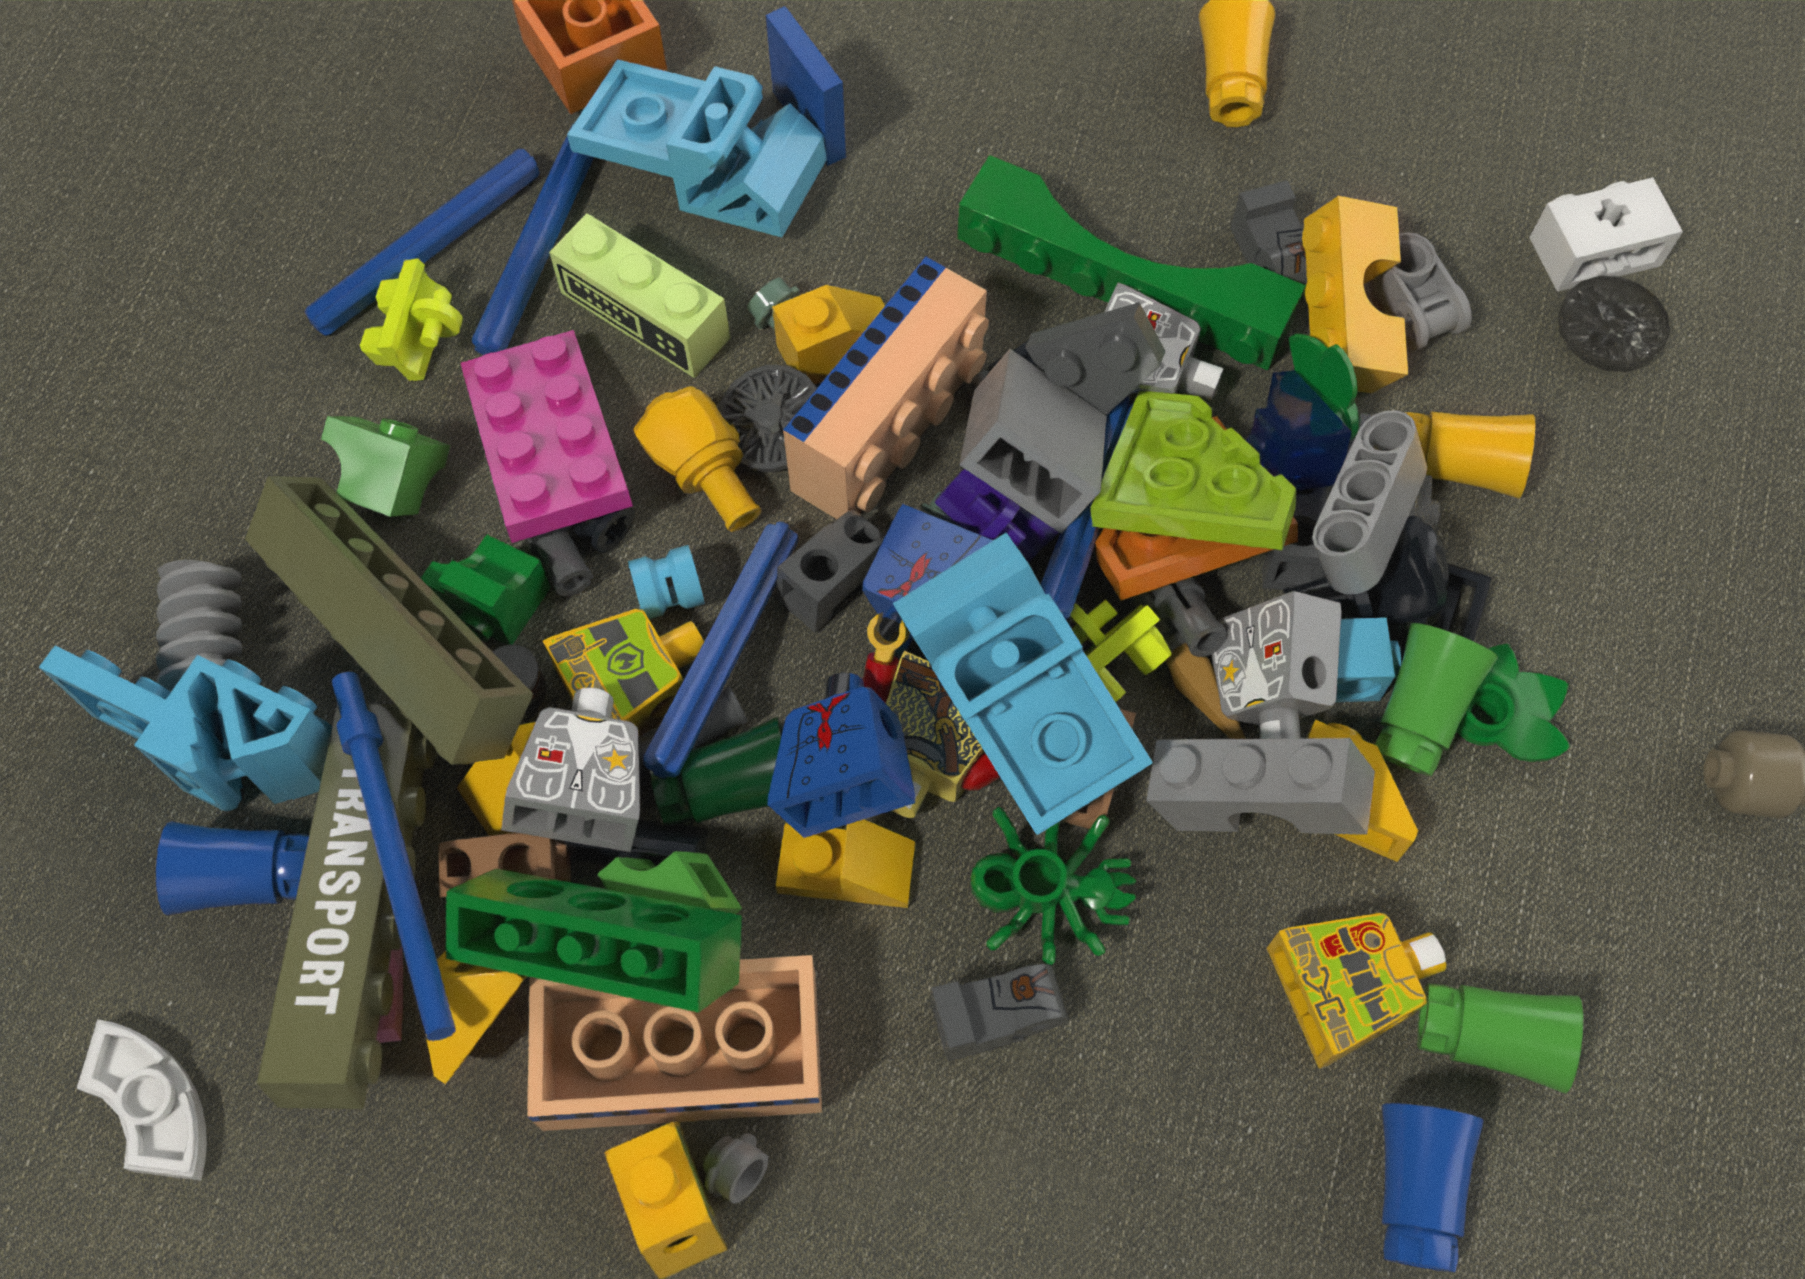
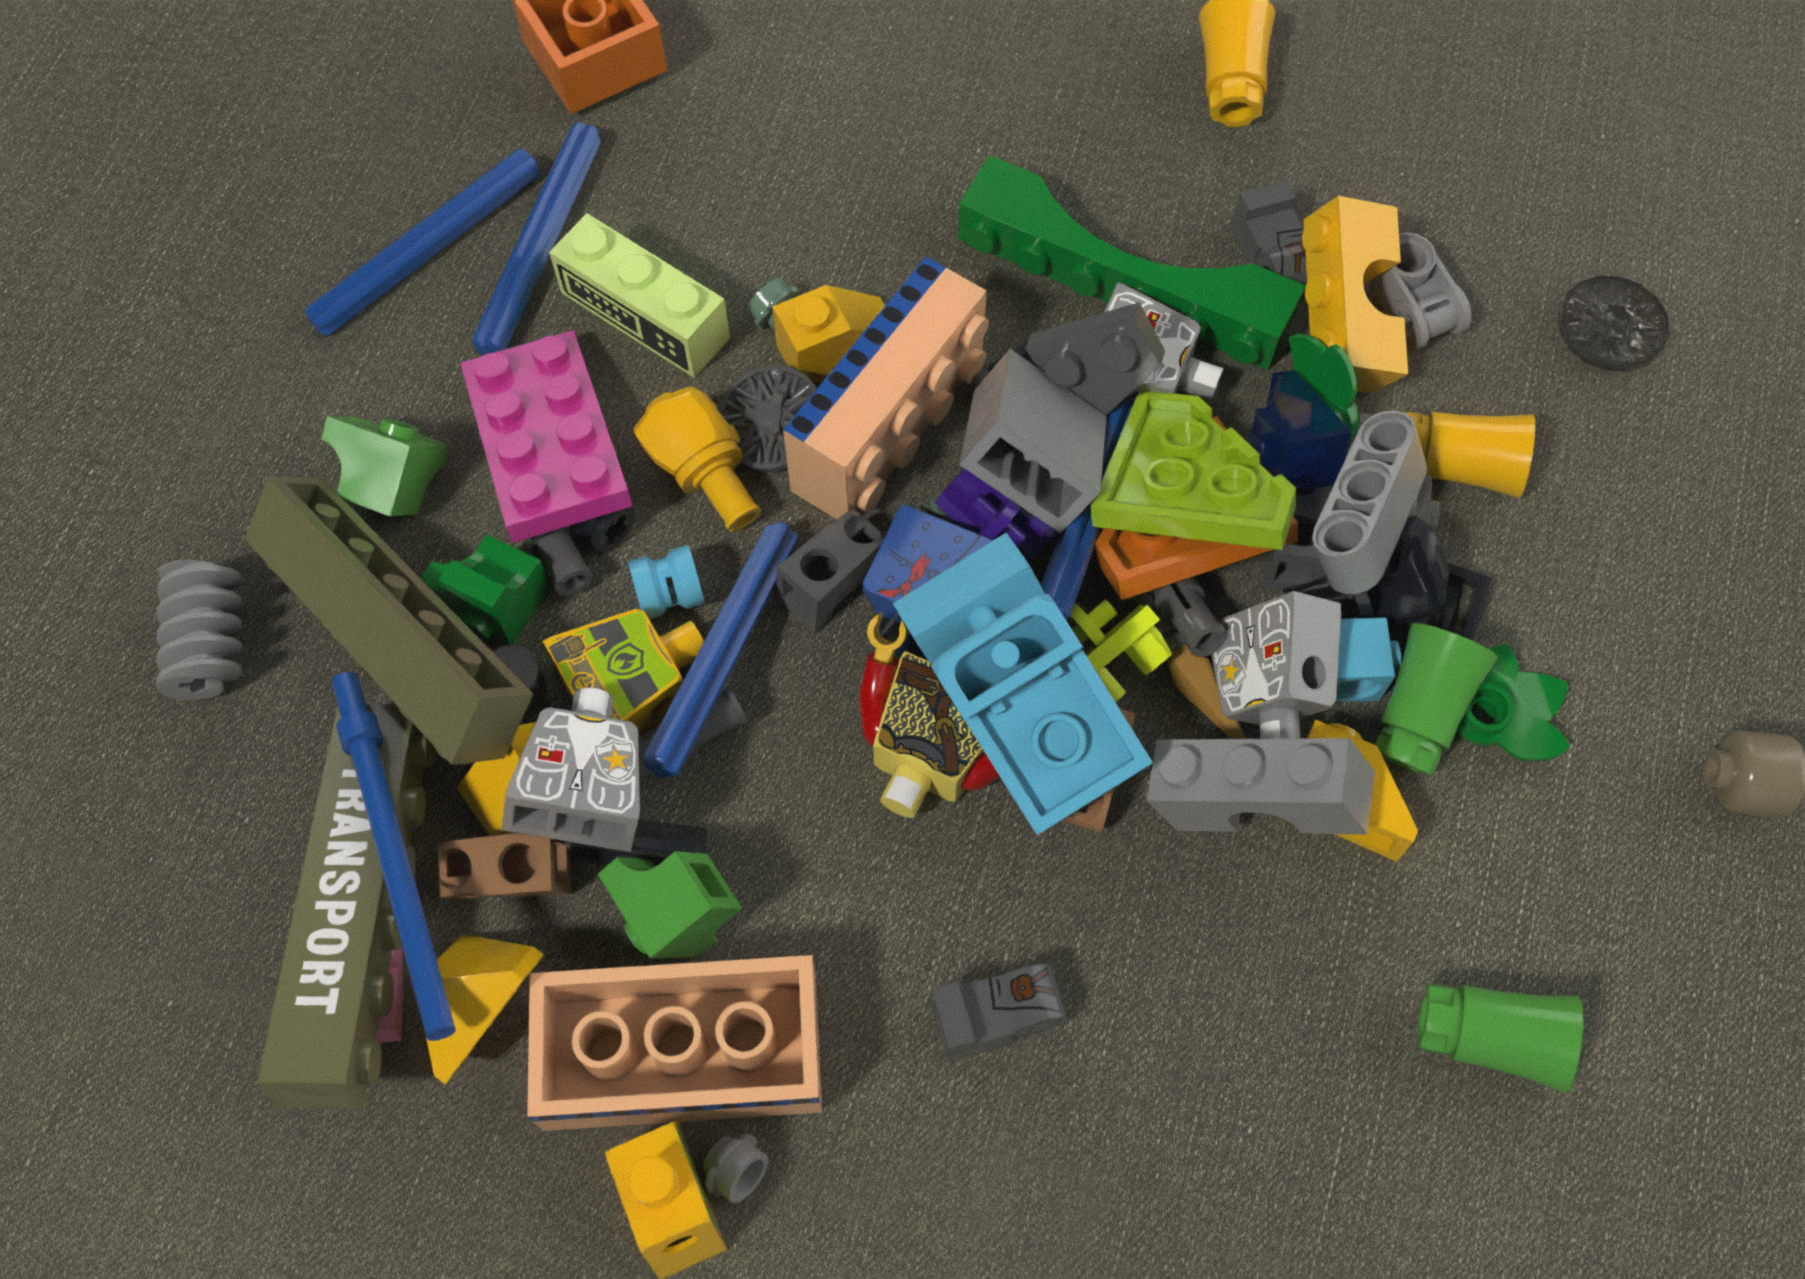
medium azure piece [39,646,333,811] -> none
white tile [77,1020,207,1181] -> none
blue plant [156,821,310,916] -> none
neon yellow hips [360,259,463,381] -> none
green brick [446,868,742,1013] -> none
medium azure piece [567,59,827,237] -> none
dark green plant [650,716,783,826] -> none
blue tile [766,6,846,166] -> none
blue torso [768,672,915,838] -> none
yellow slope [776,819,915,908] -> none
green animal [970,807,1136,966] -> none
torso [1267,913,1446,1069] -> none
blue plant [1381,1103,1484,1272] -> none
white brick [1530,177,1683,292] -> none

